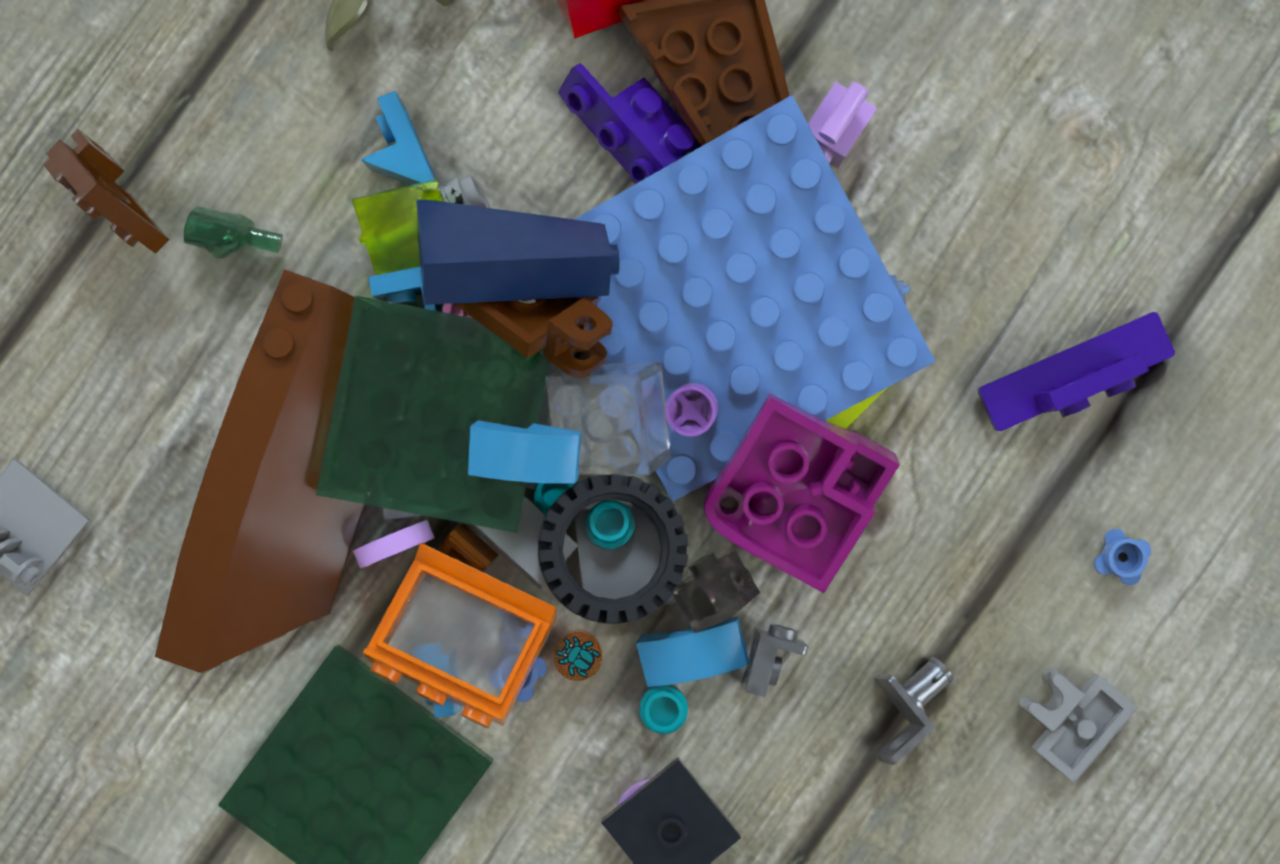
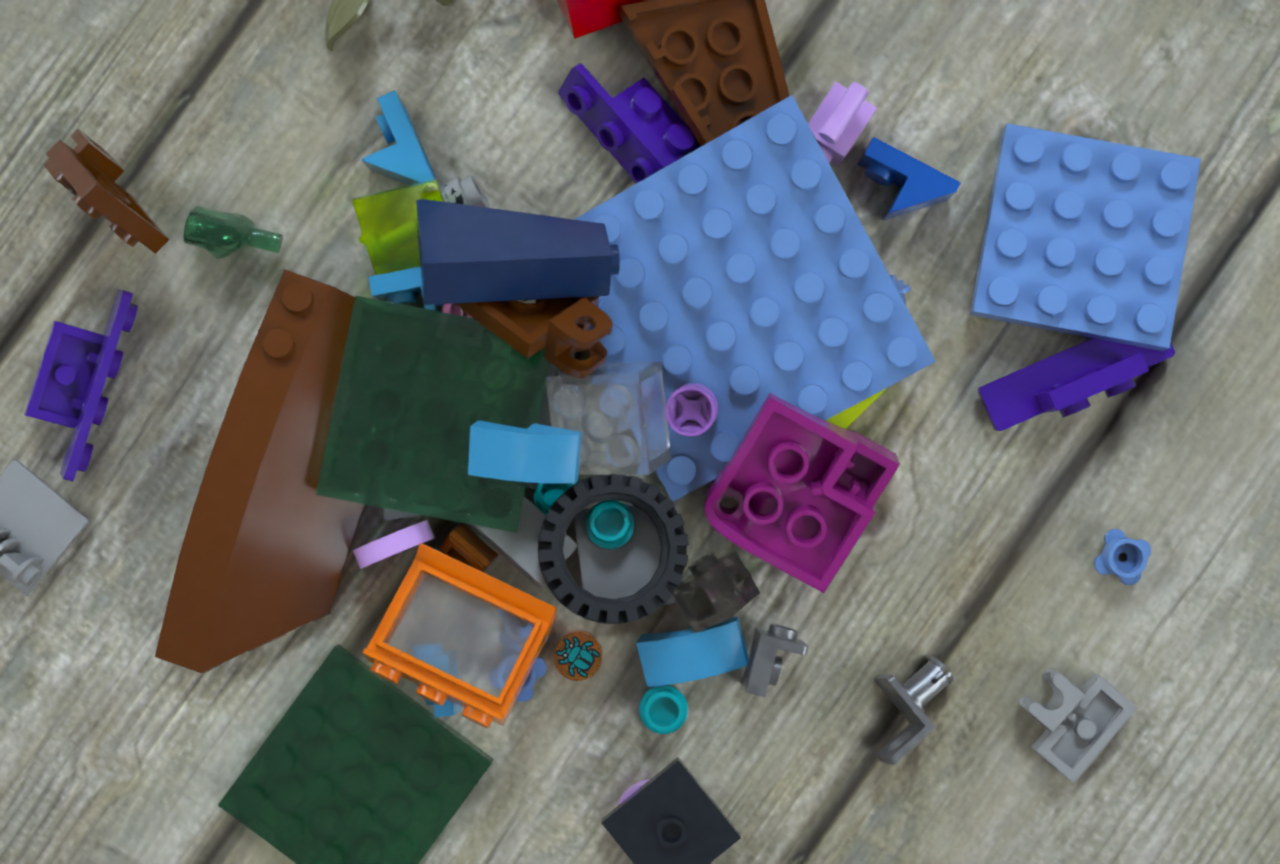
none -> dark purple bracket [24,289,138,482]
none -> blue slope [857,137,961,220]
none -> medium blue plate [969,123,1201,351]

